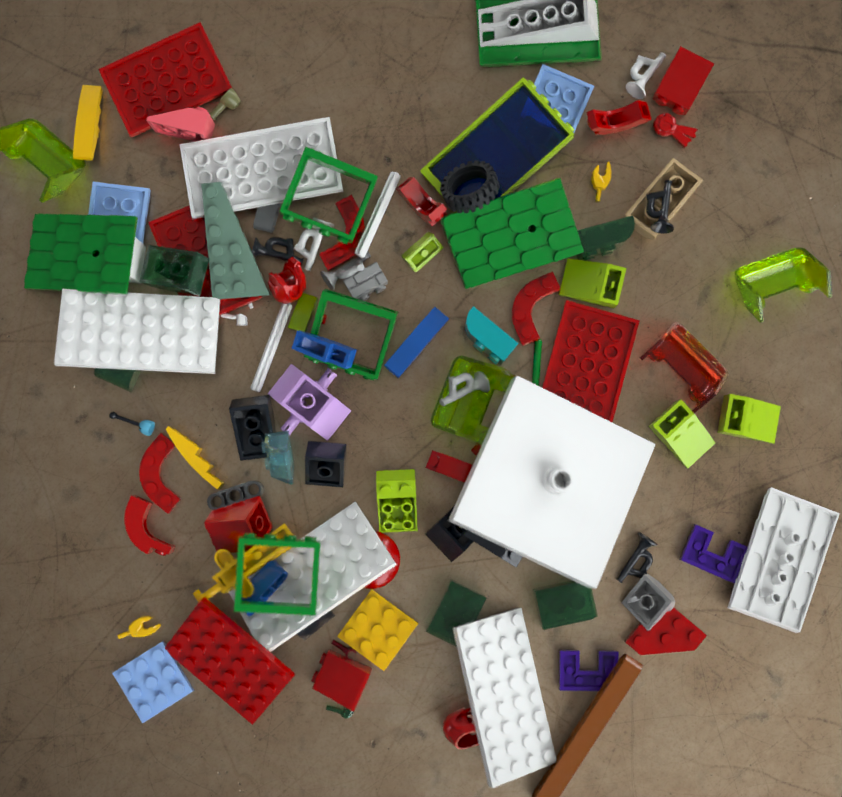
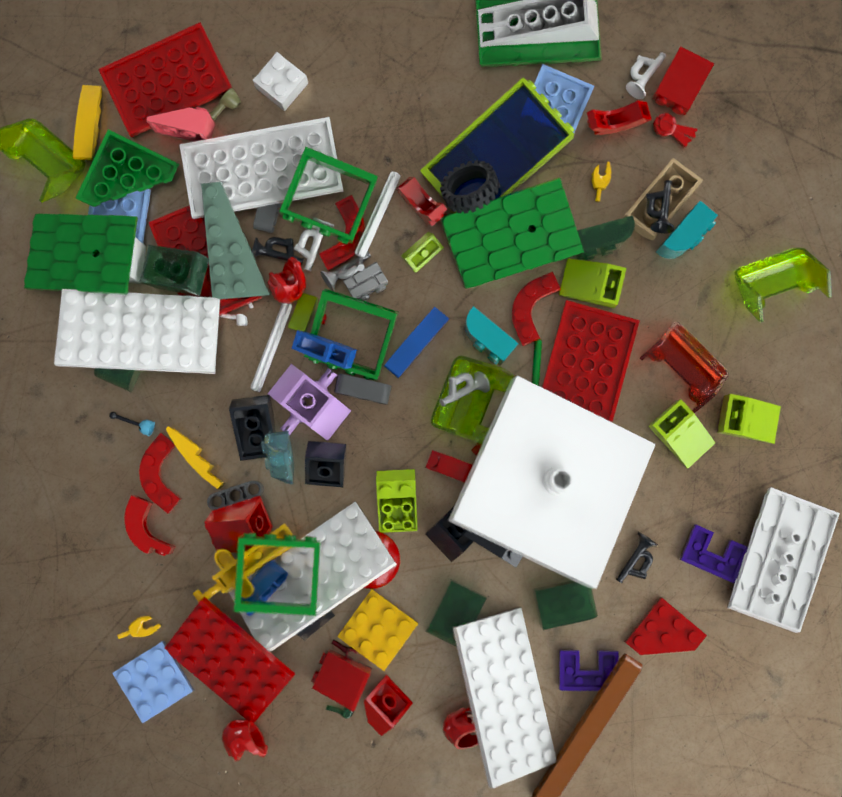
light grey slope [622,574,675,630] -> none
none -> green slope [75,129,179,207]
none -> red helmet [222,720,268,761]
none -> white brick [253,52,308,111]
none -> dark grey beam [334,373,392,405]
none -> red slope [364,675,413,736]
none -> teal brick [656,201,718,259]

